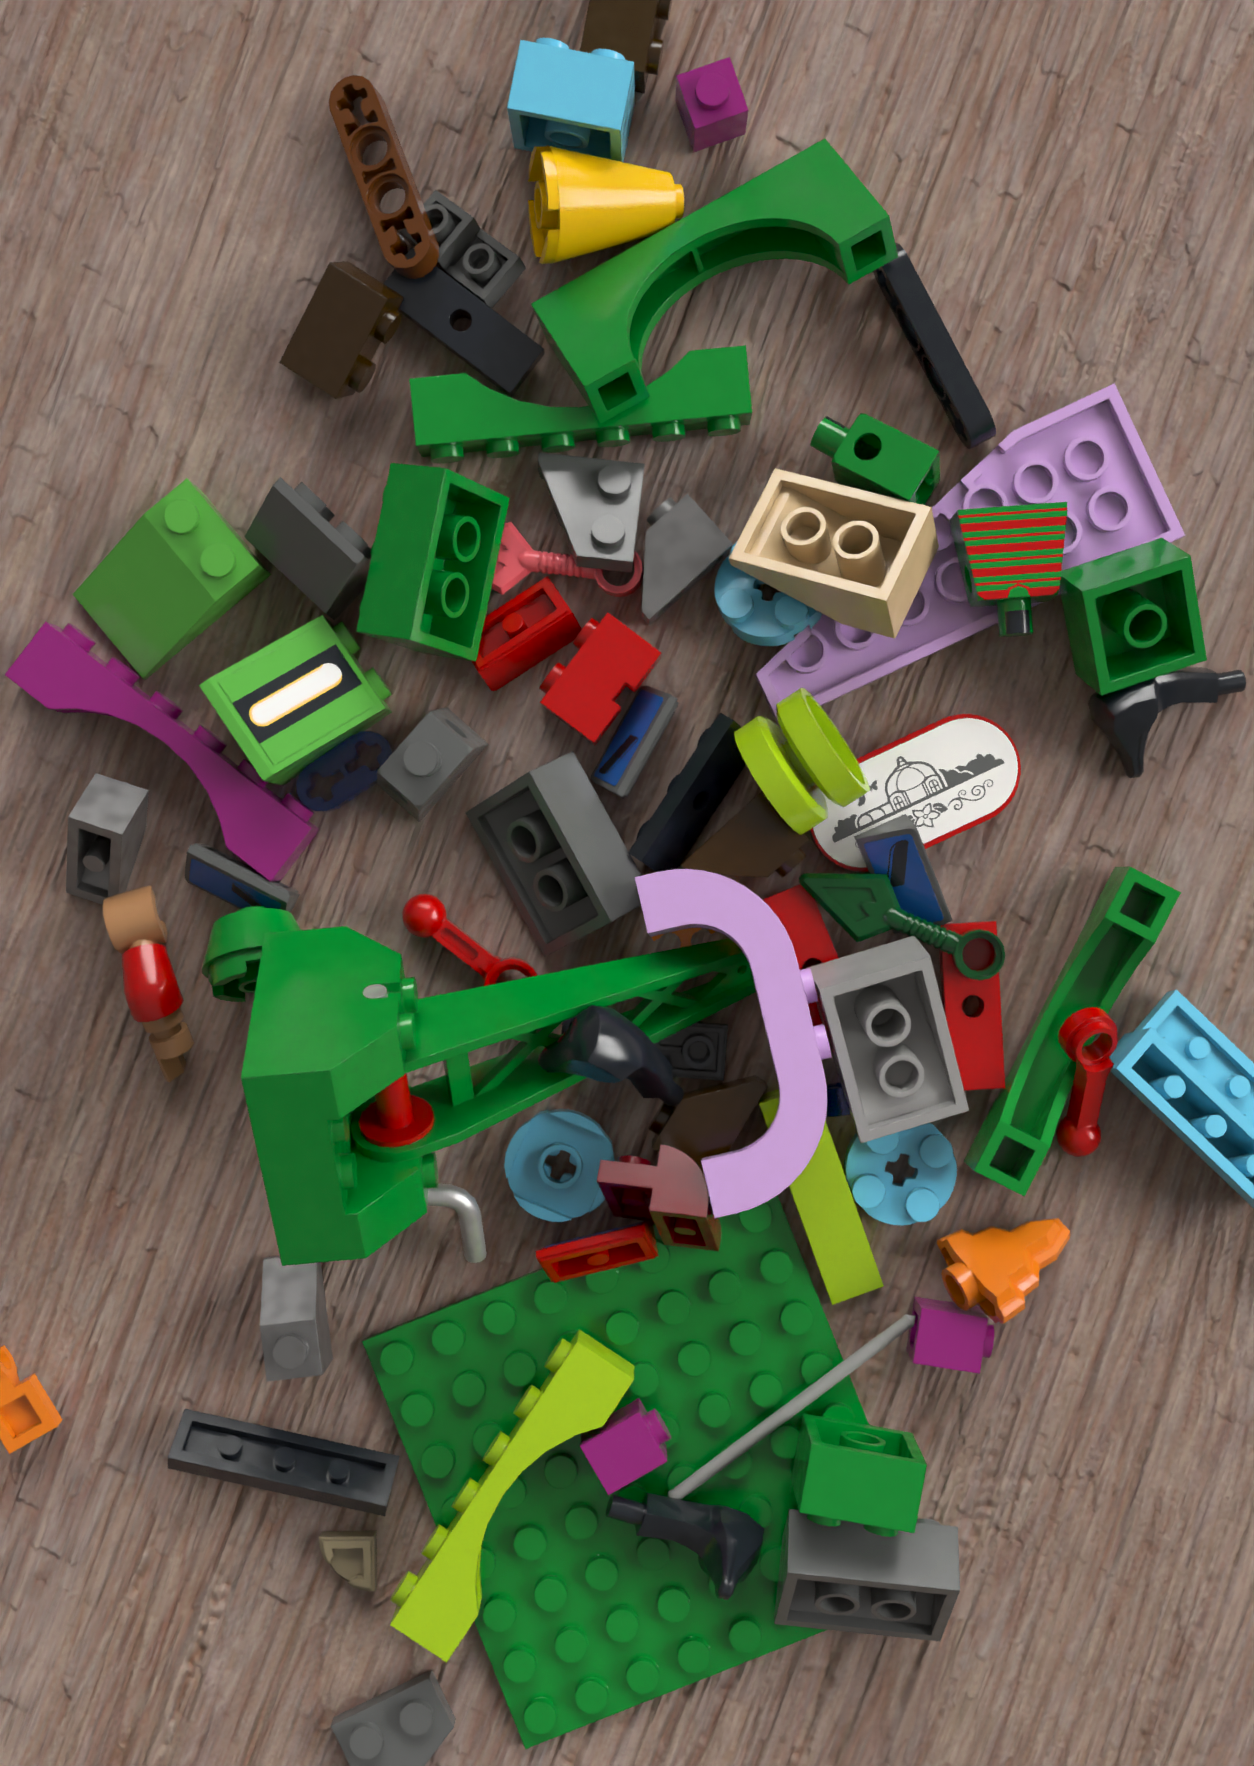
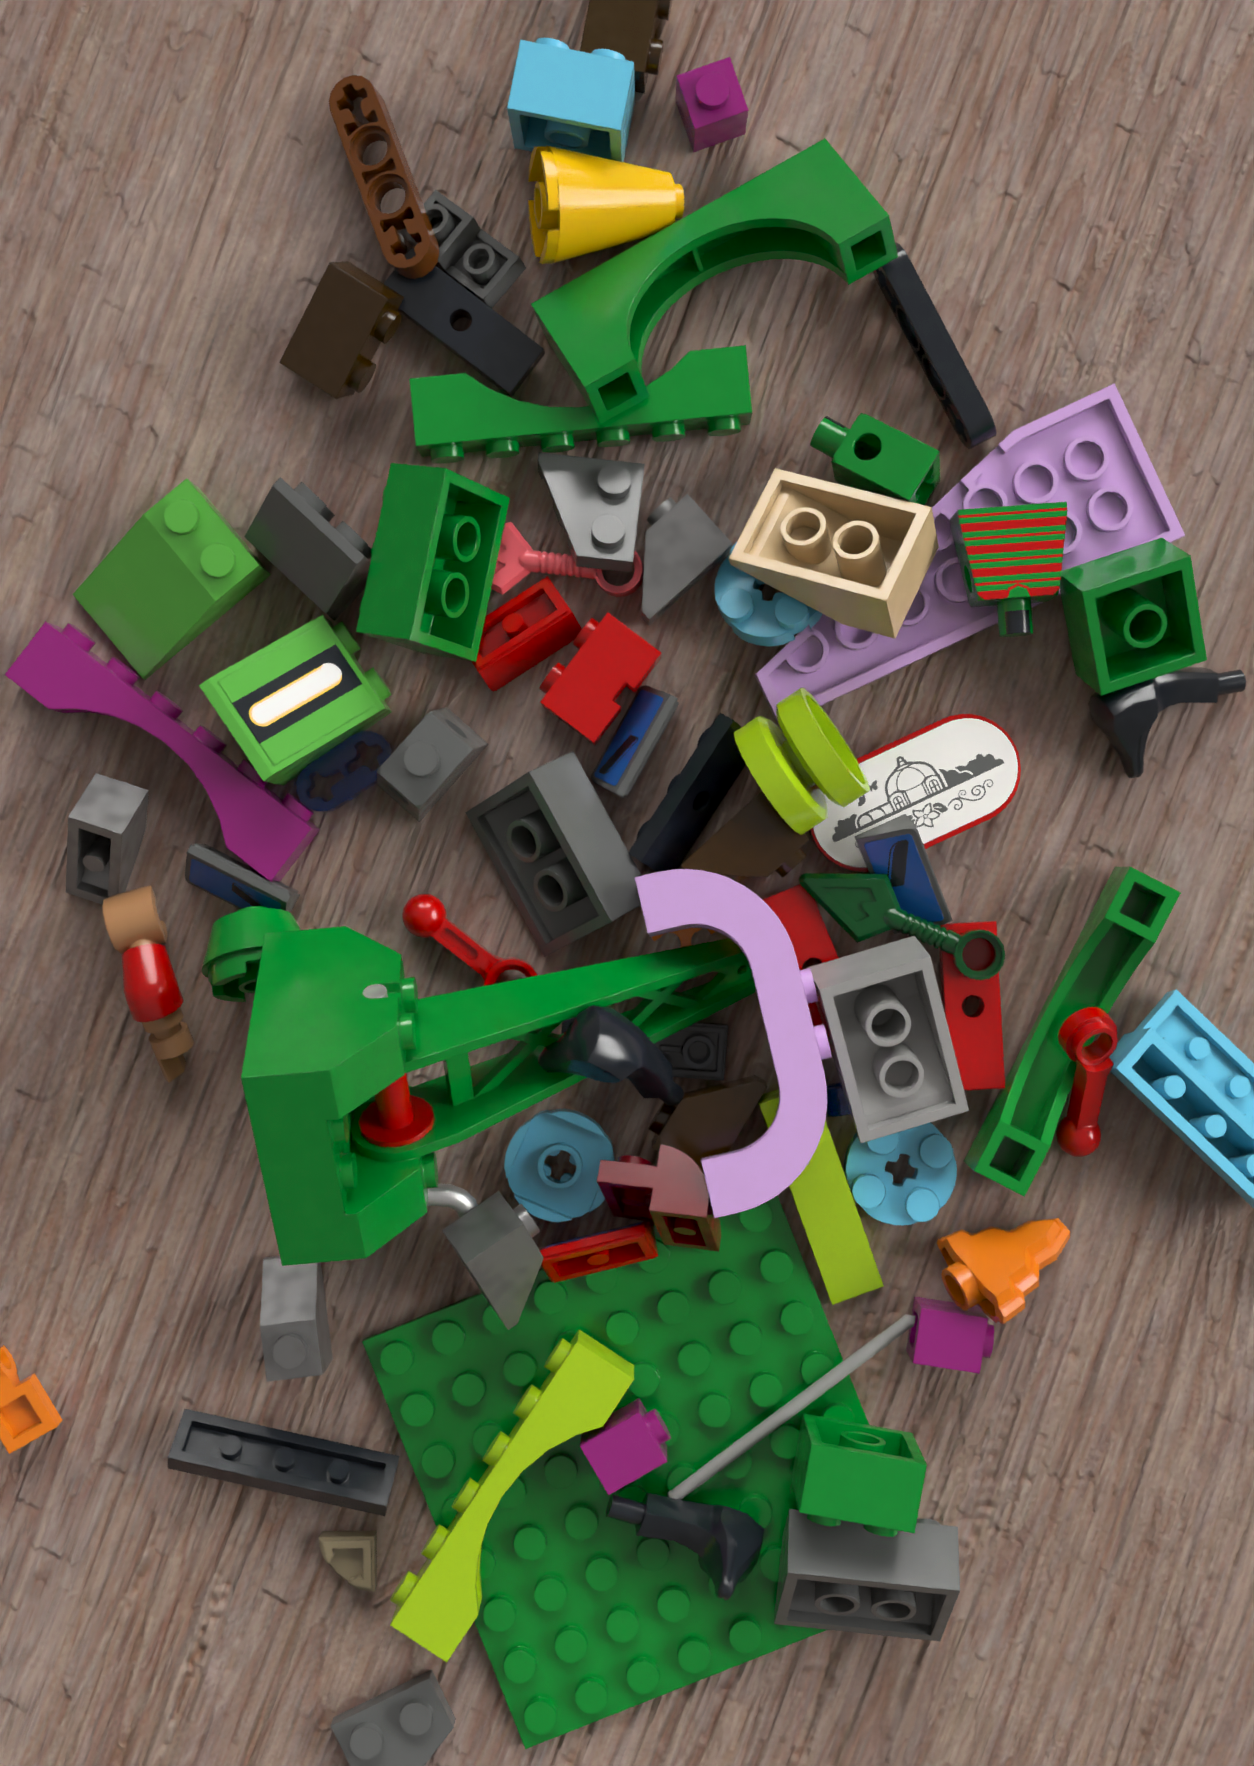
none -> flat silver slope [442,1191,544,1330]

